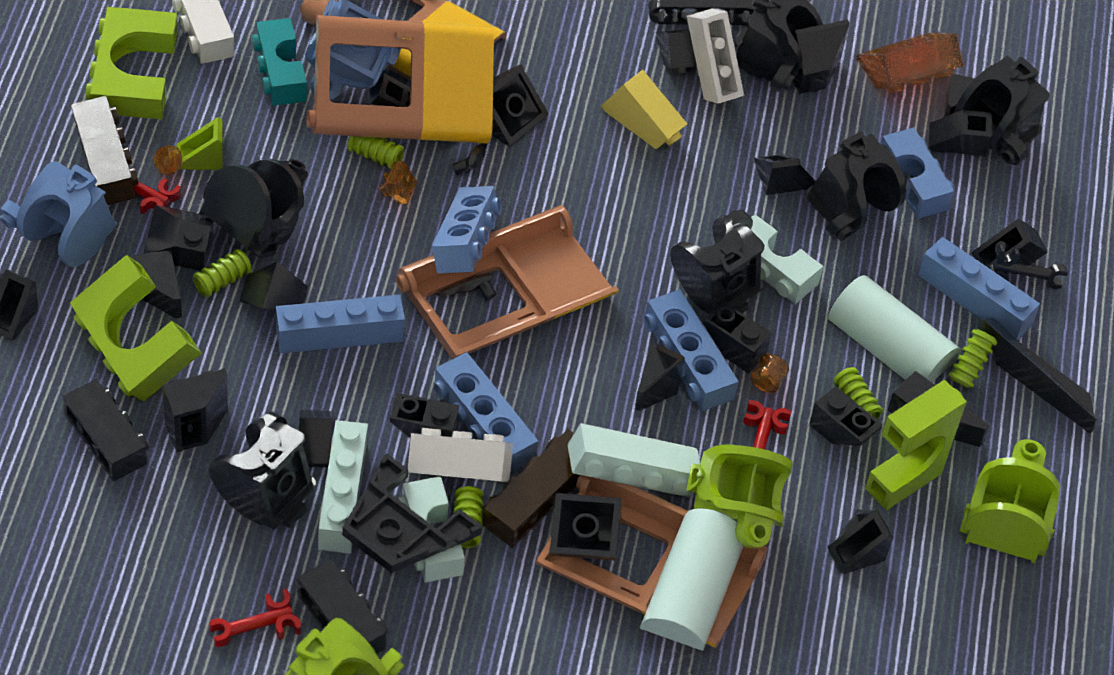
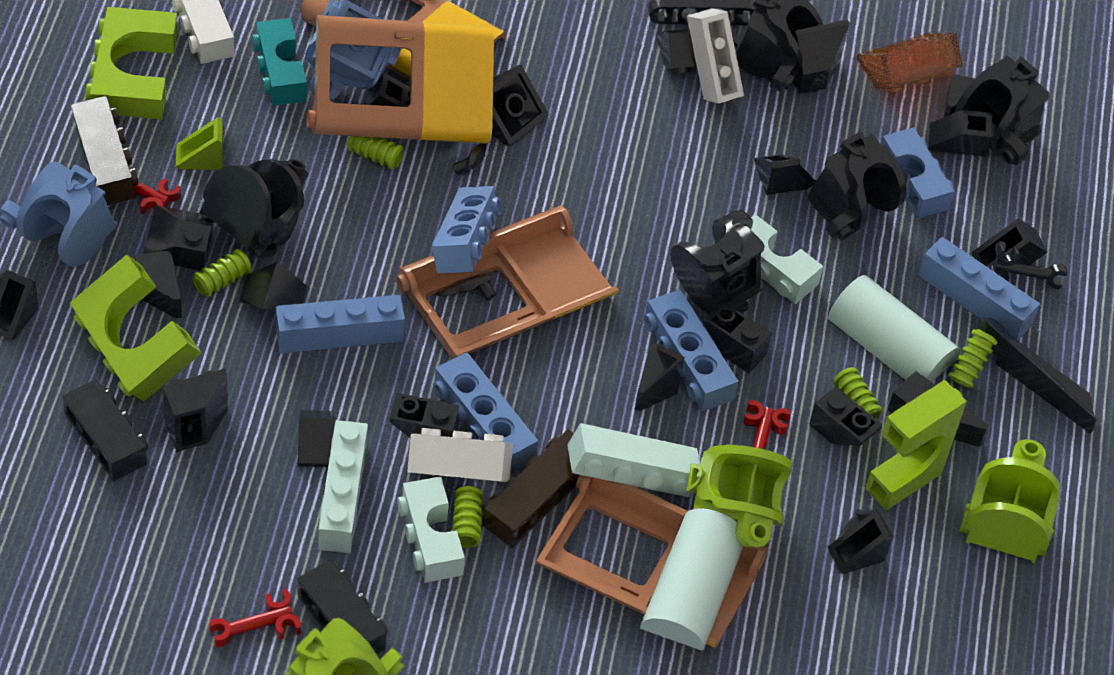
clear orange plate [154,145,182,175] -> none
black animal [209,412,317,530] -> none
black wing [342,453,482,573] -> none
clear orange tile [378,161,417,204] -> none
black slope [550,493,622,561] -> none
light yellow slope [600,70,687,150] -> none
clear orange wheel [751,353,789,393] -> none

